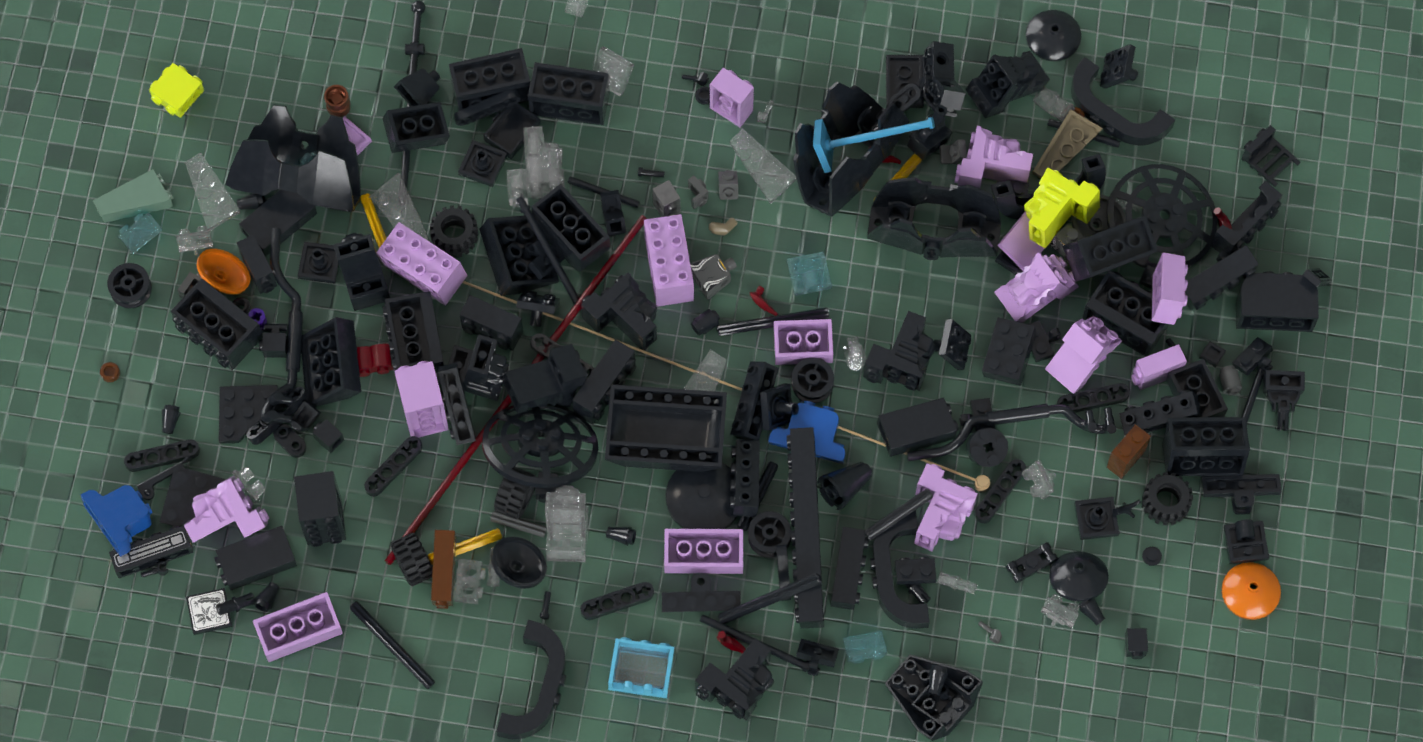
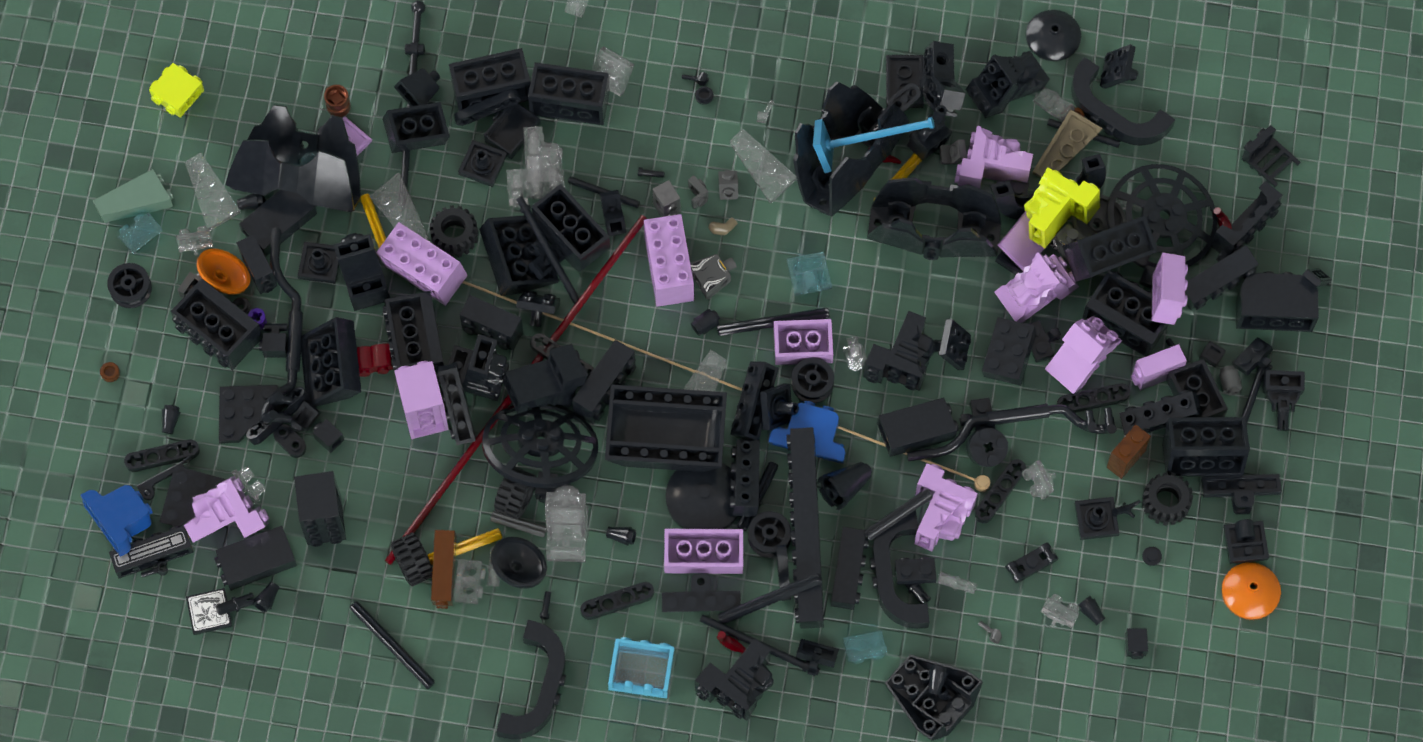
lavender brick [253,592,343,662] -> none
black beam [364,436,422,497] -> none
black brick [581,273,657,351] -> none
lavender brick [710,68,754,127] -> none
dark red bar [749,286,779,316] -> none
black dish [1049,551,1109,601] -> none

